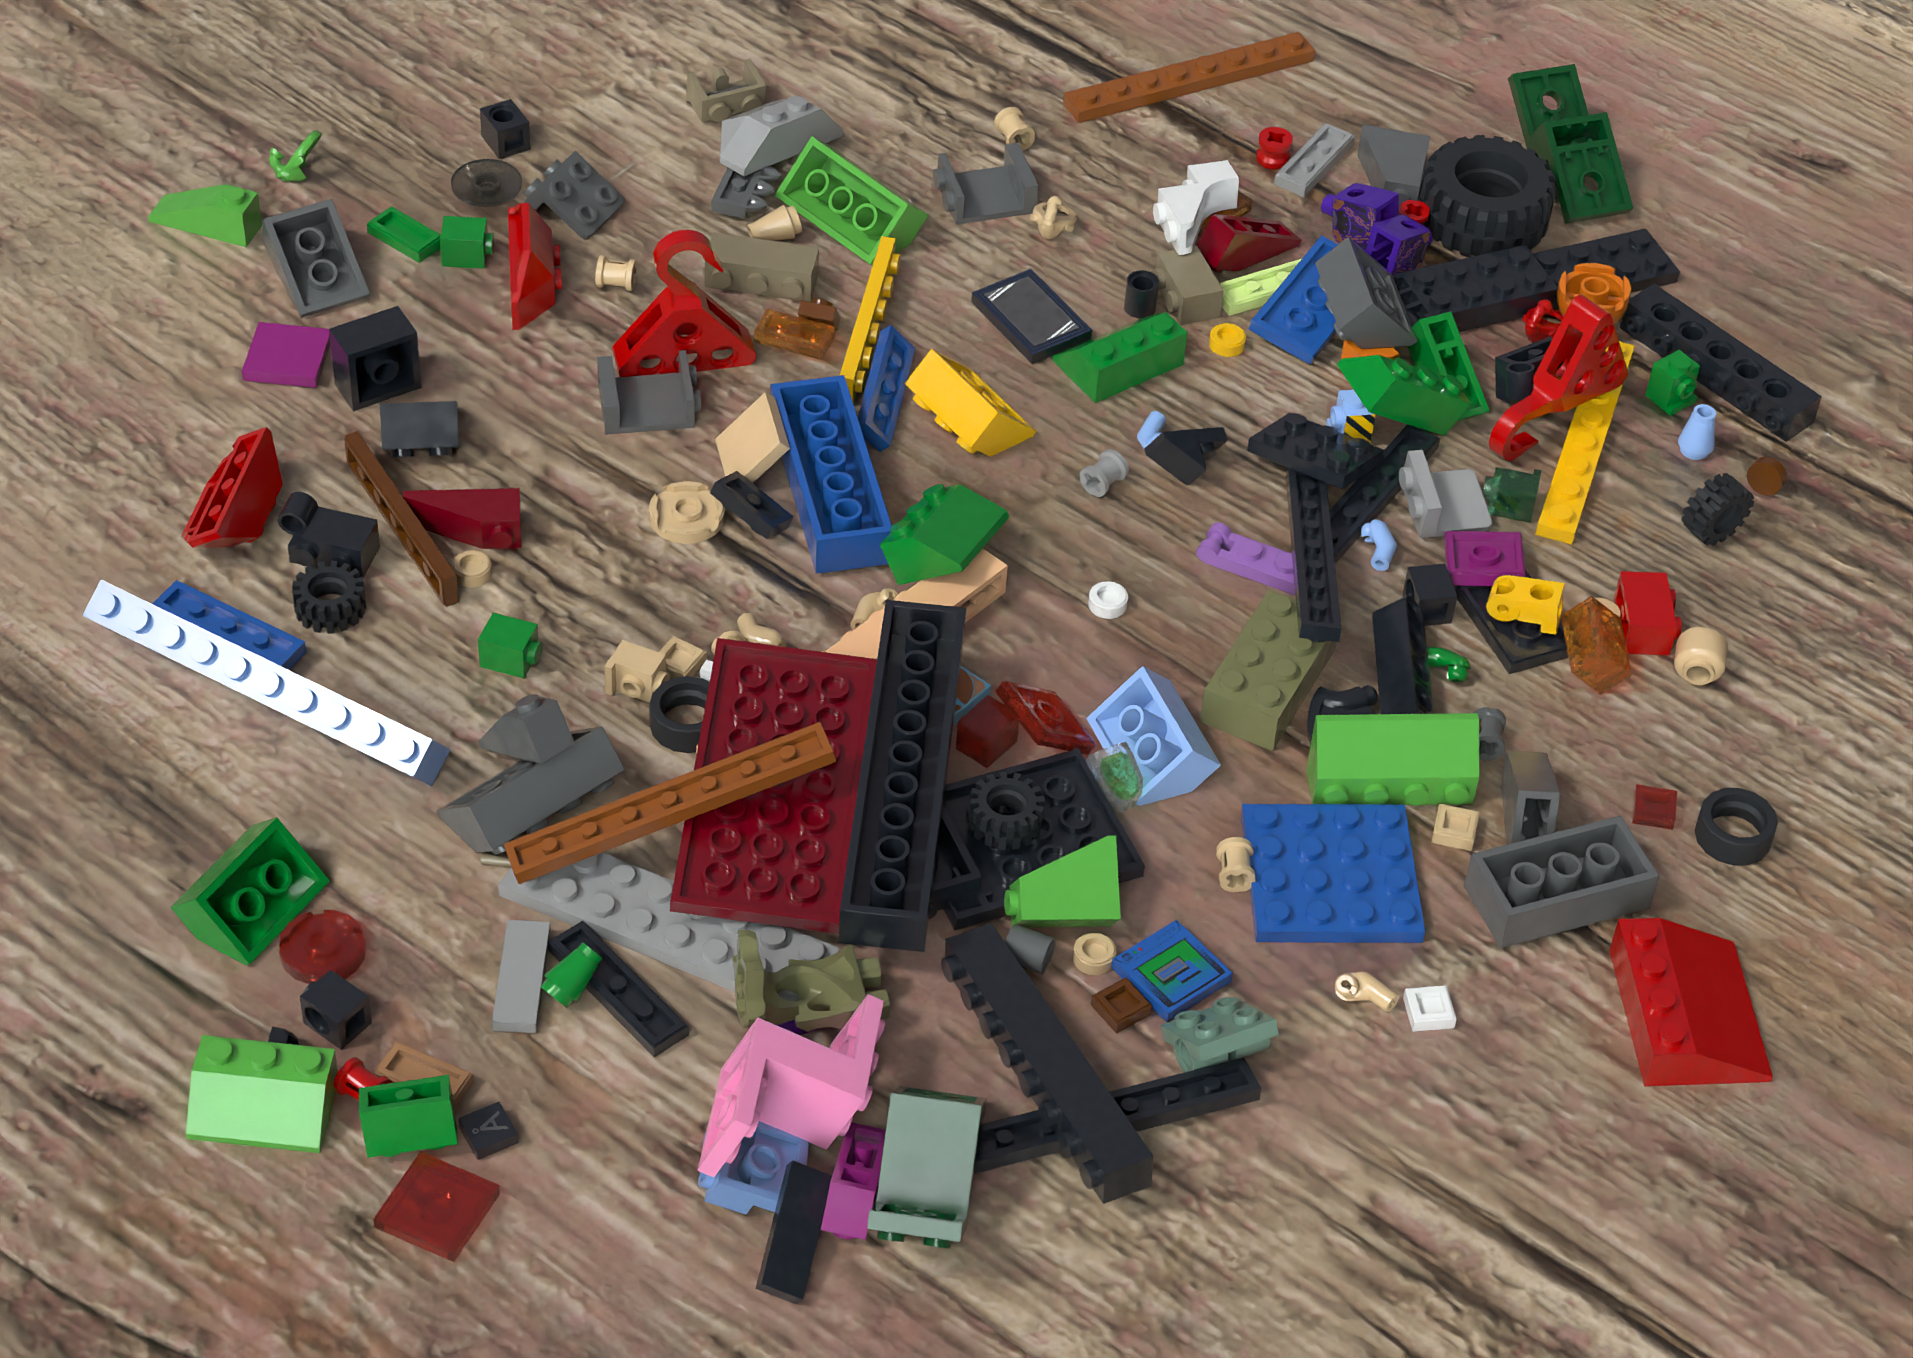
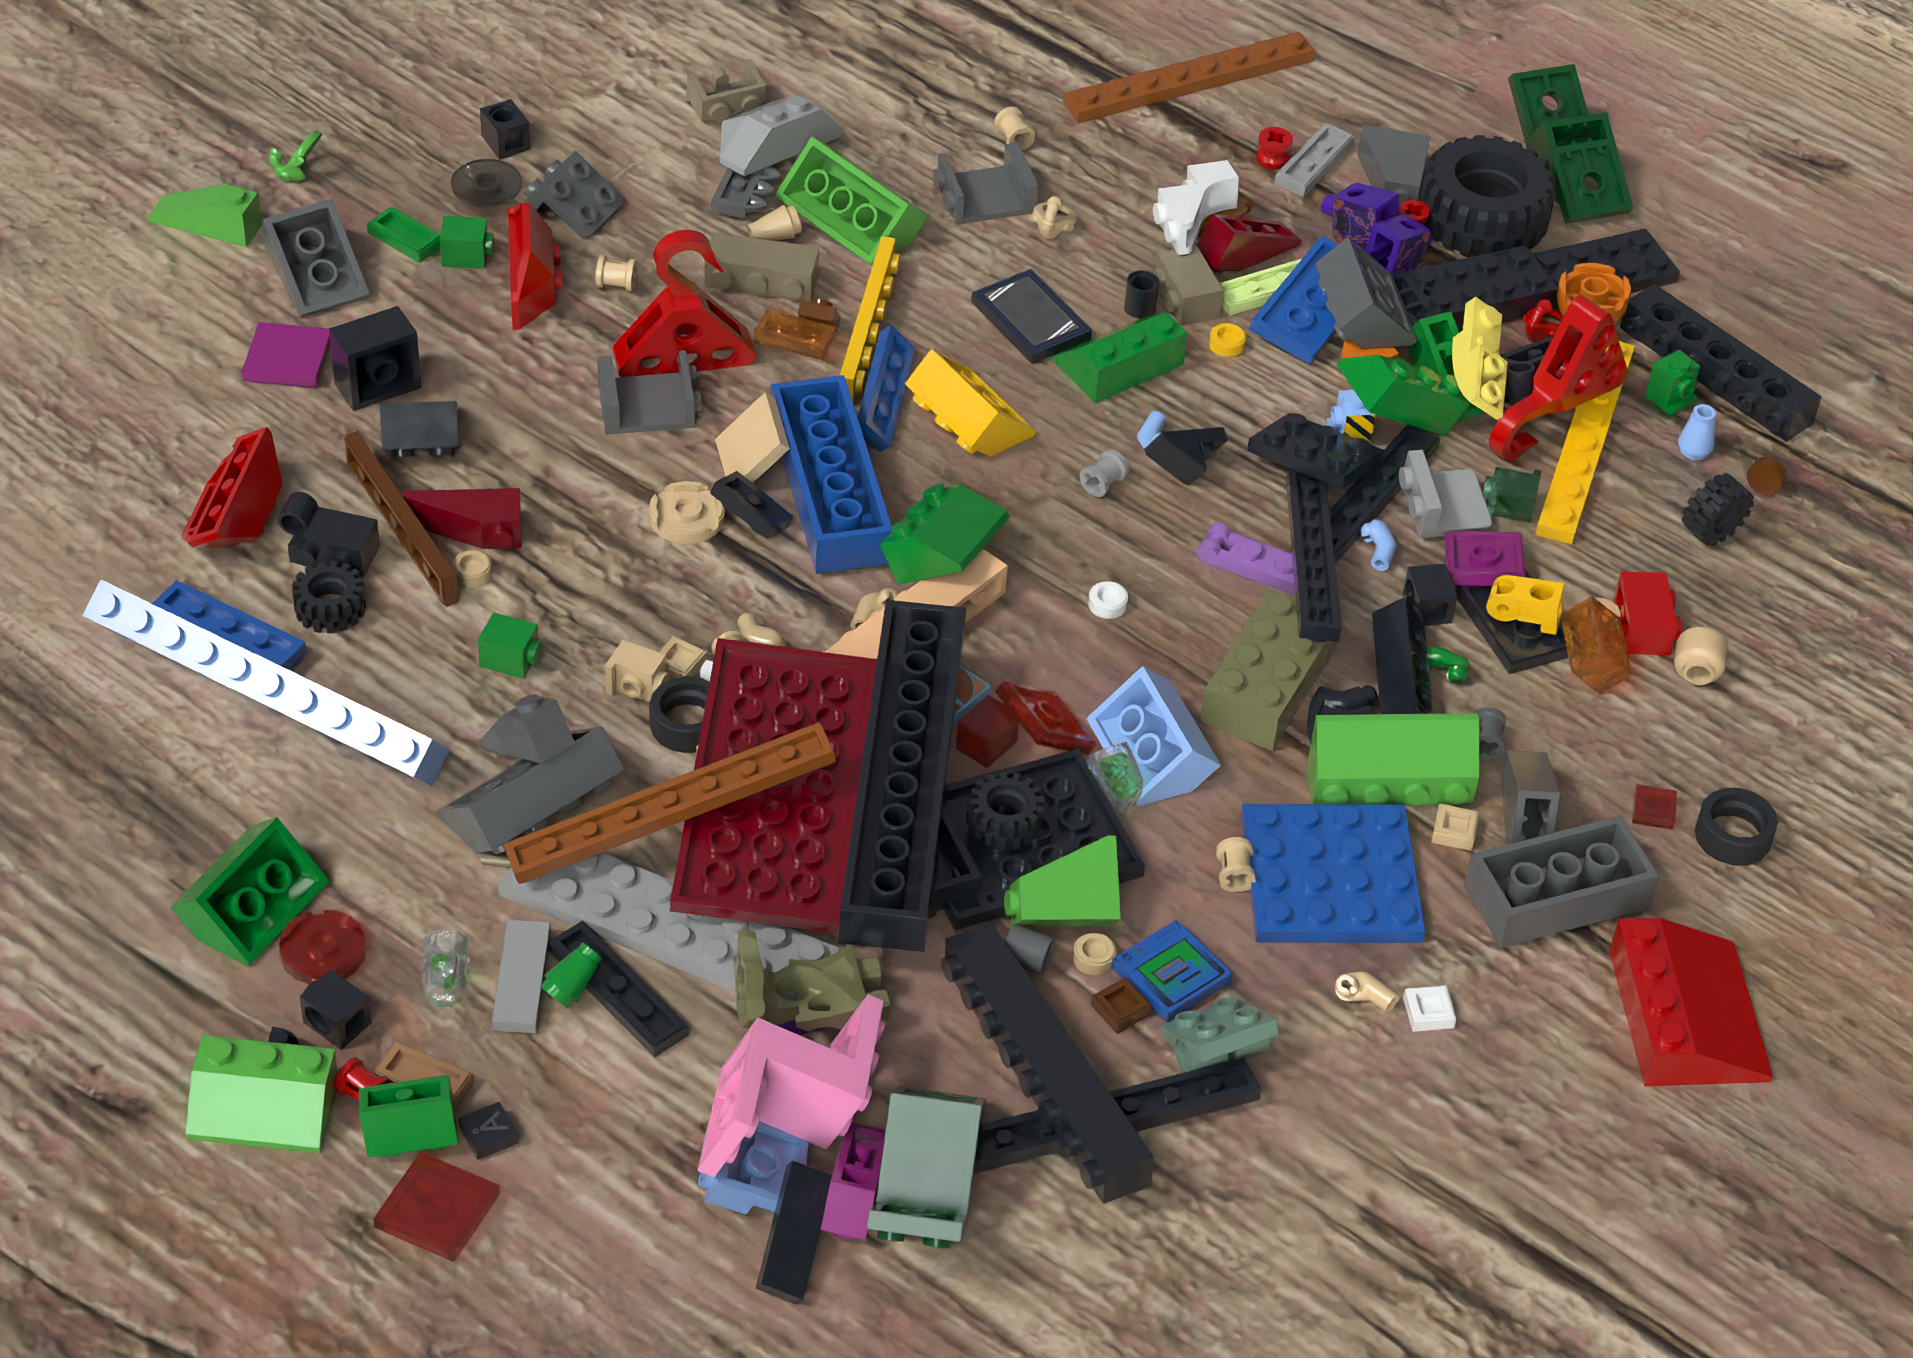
none -> clear rock [422,930,470,1008]
none -> light yellow slope [1452,297,1508,420]

